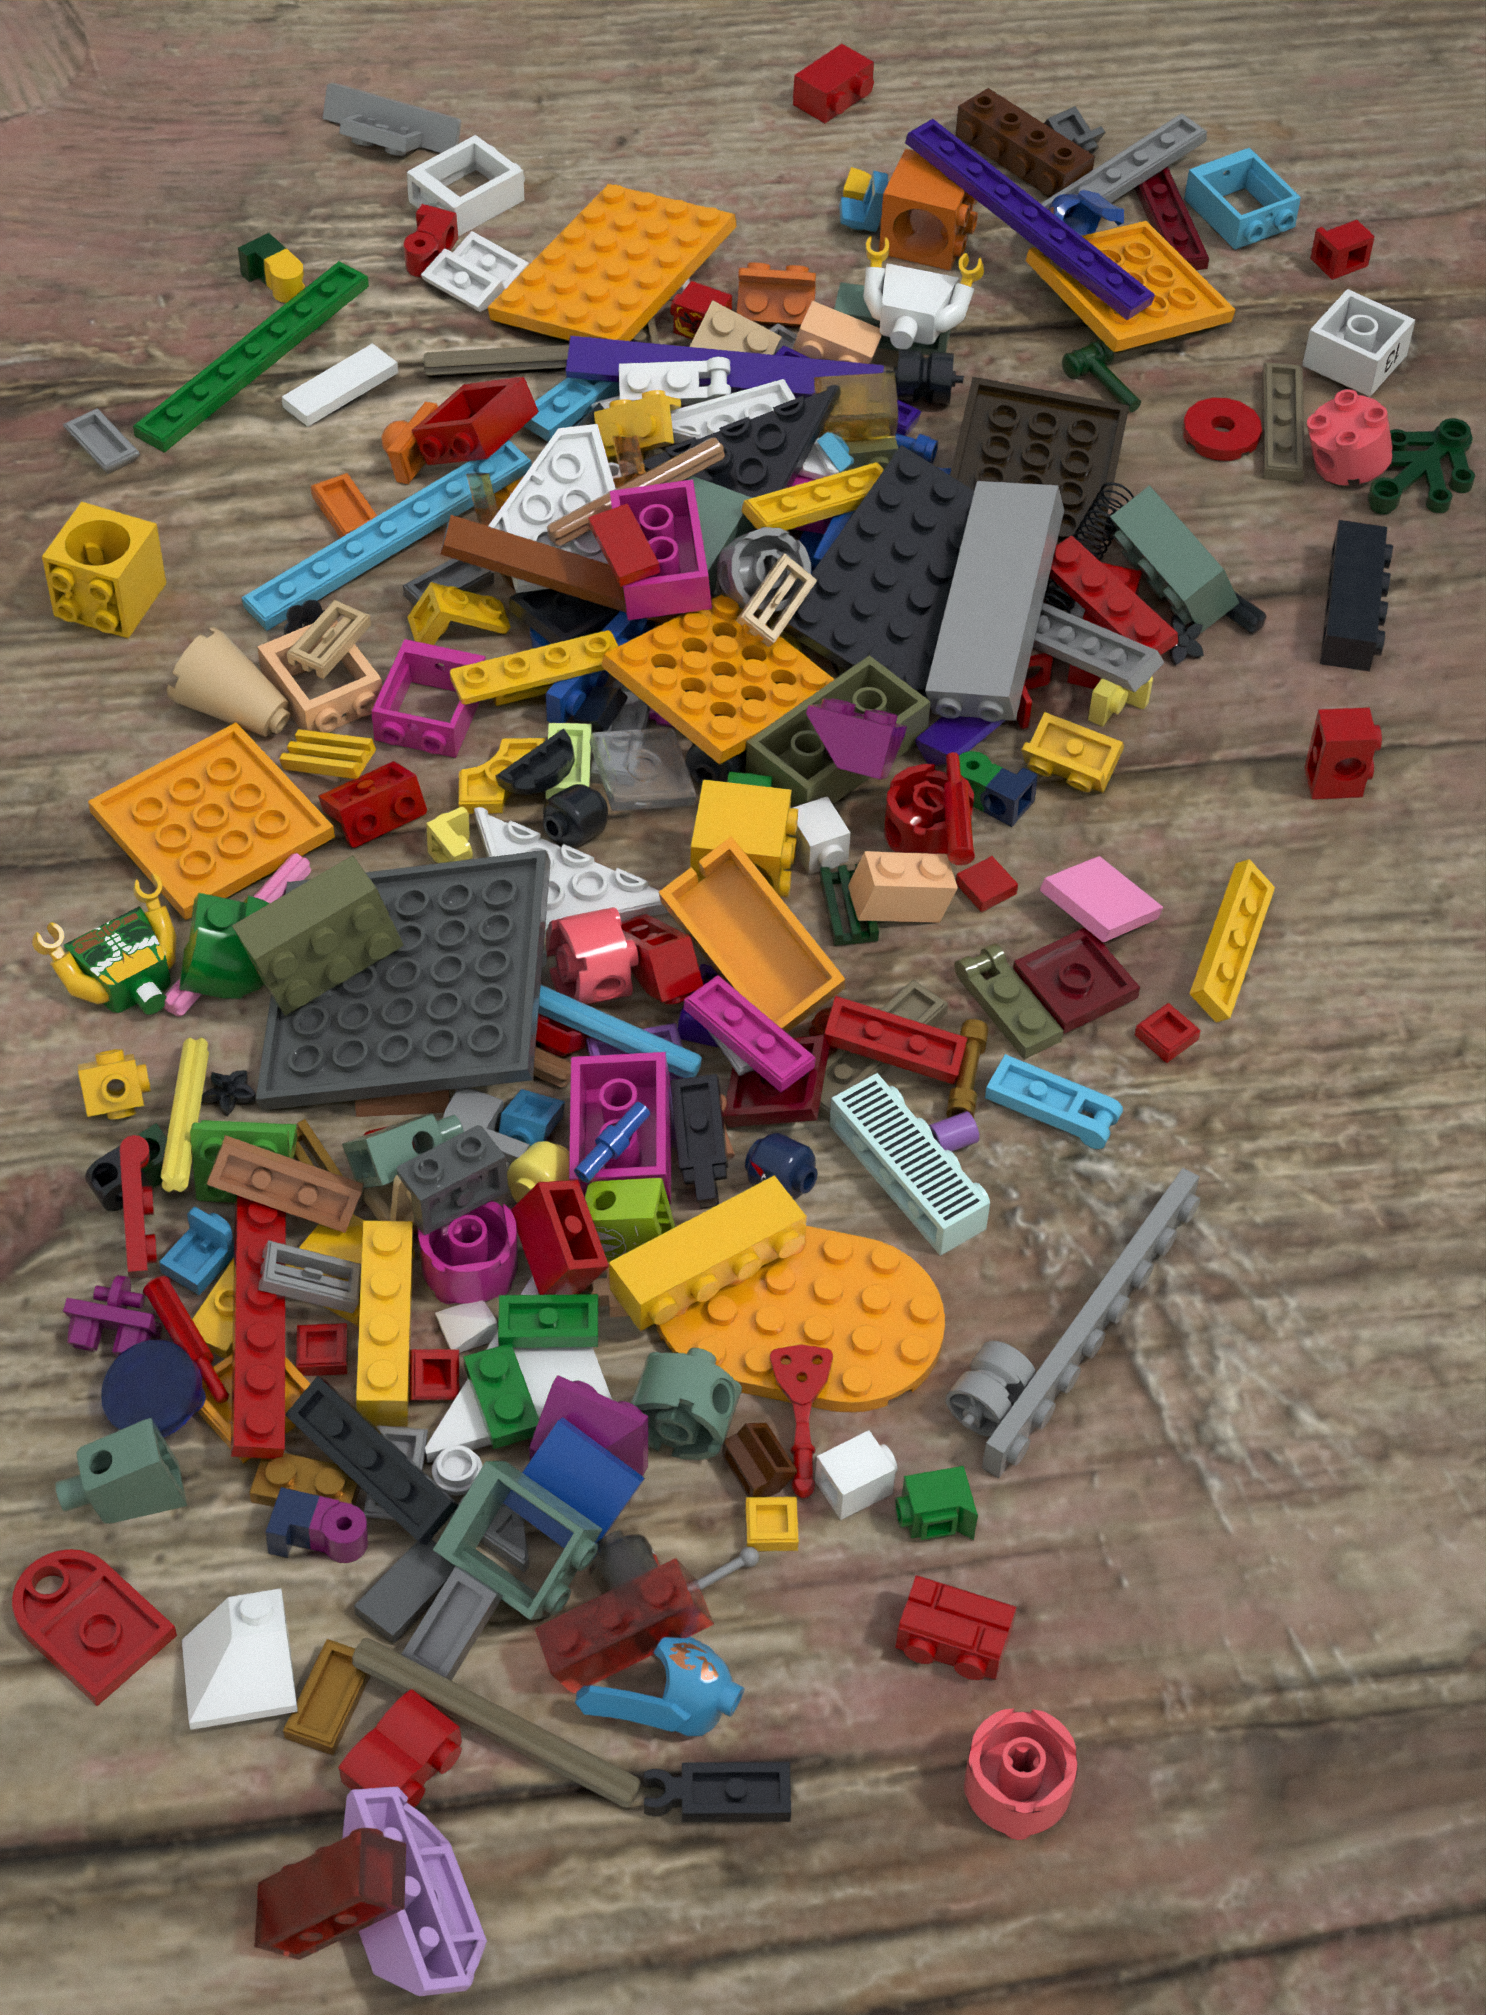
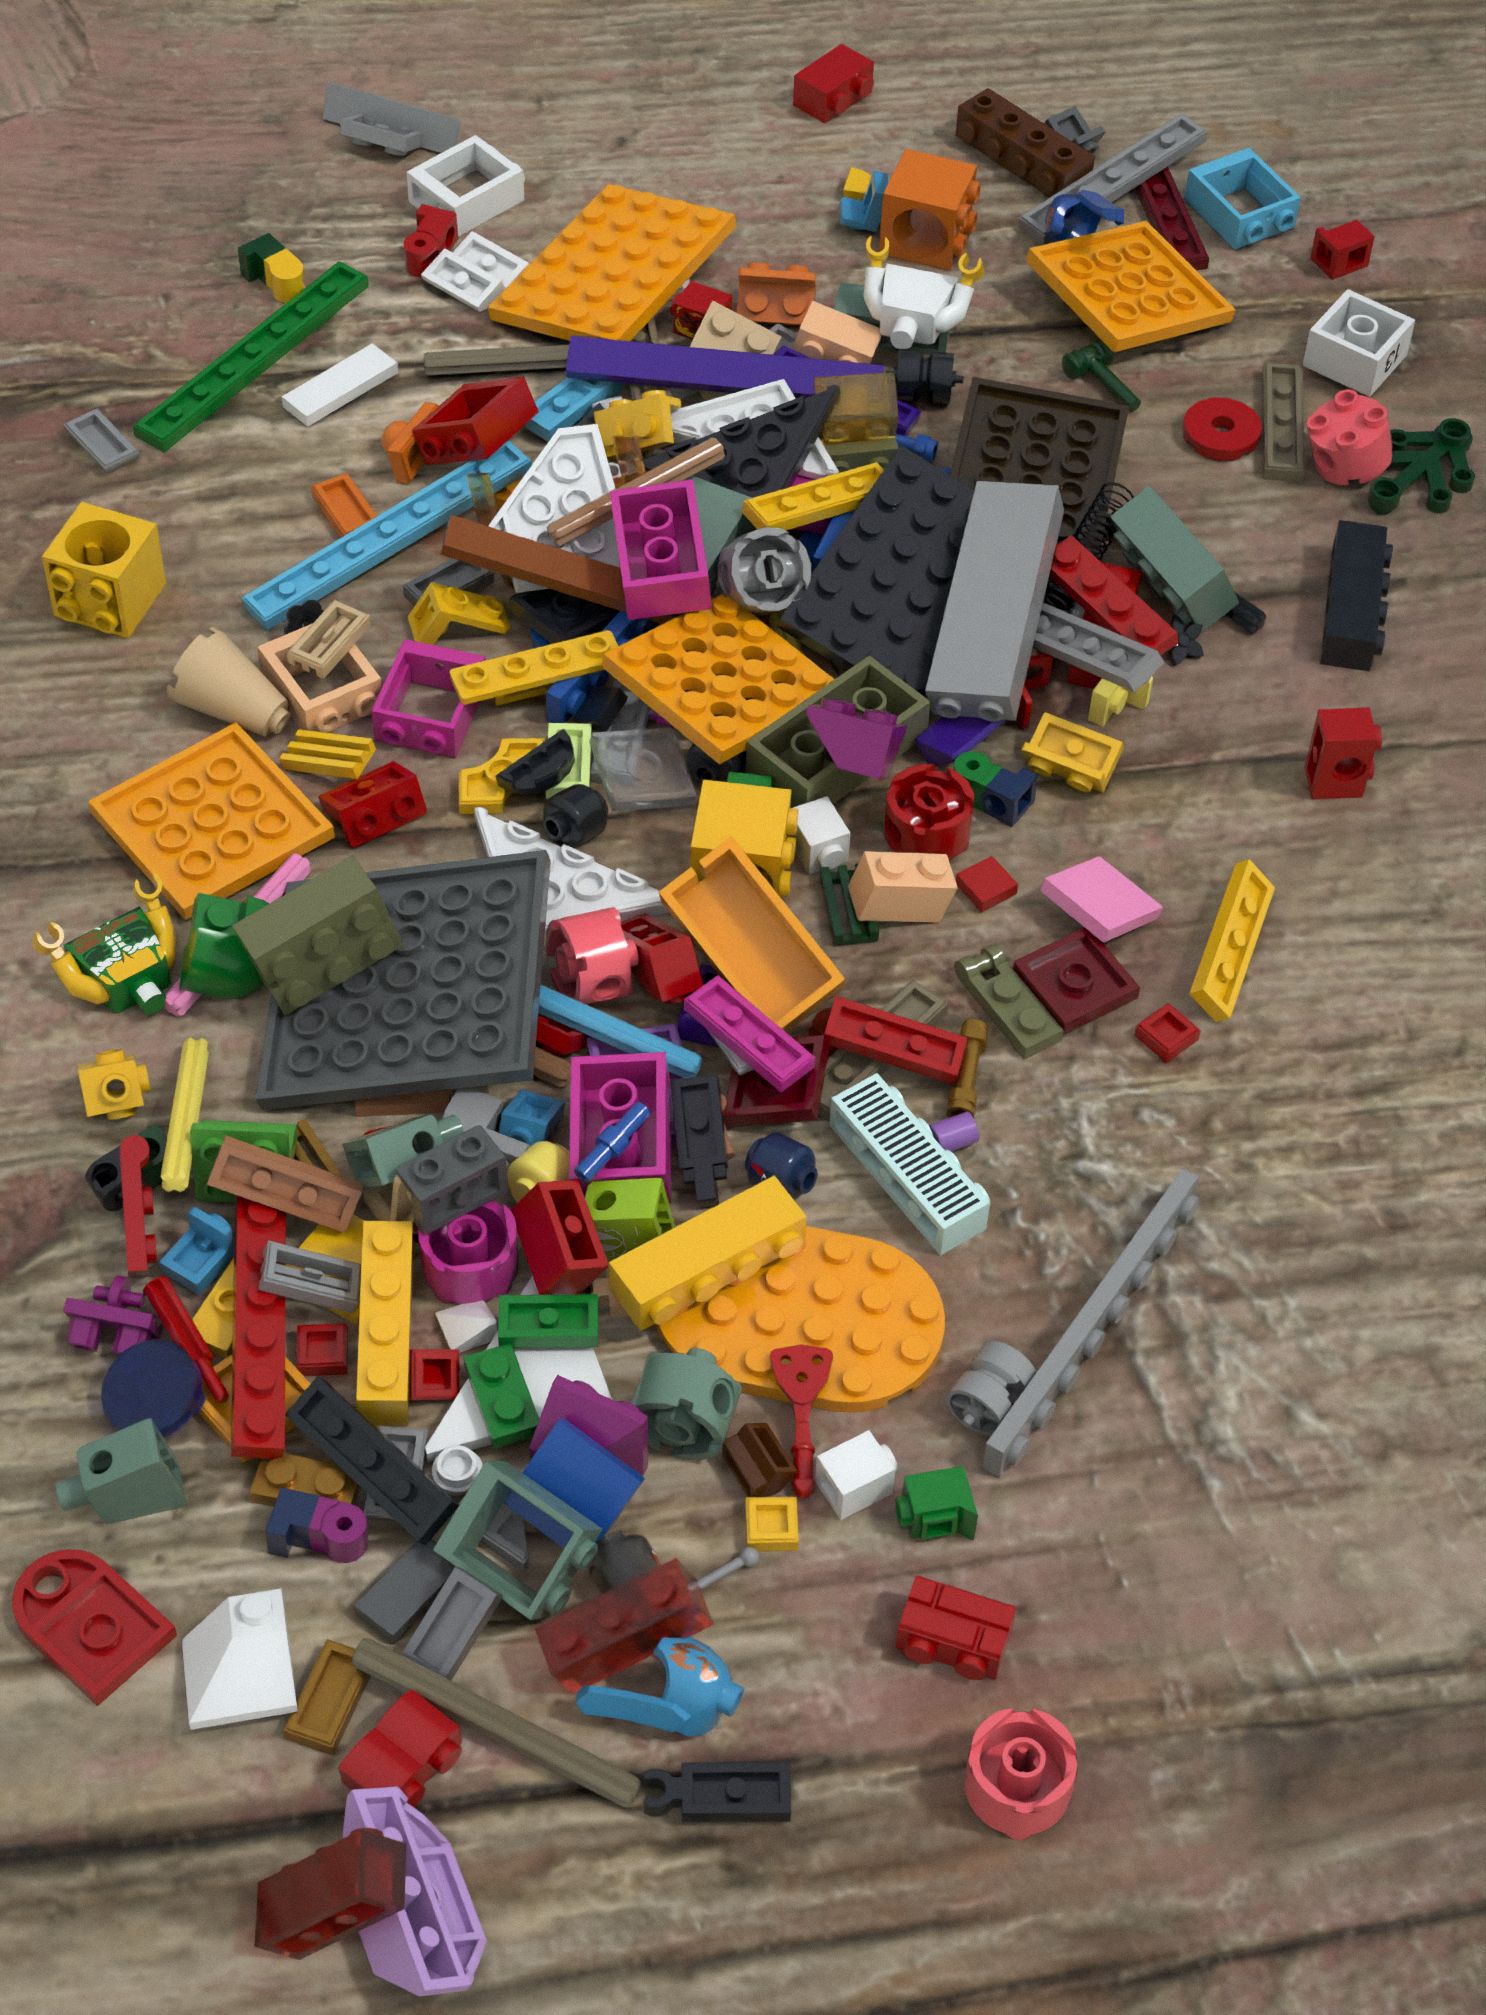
black plant [201,1070,256,1117] -> none
light yellow bracket [426,807,473,863] -> none
red tile [588,503,660,587] -> none
white plate [619,357,731,405] -> none
tan tile [735,554,817,647] -> none
medium azure tile [817,432,854,473] -> none
dark purple tile [905,119,1155,320] -> none
red axle [943,752,975,866] -> none
medium azure plate [985,1054,1123,1149] -> none

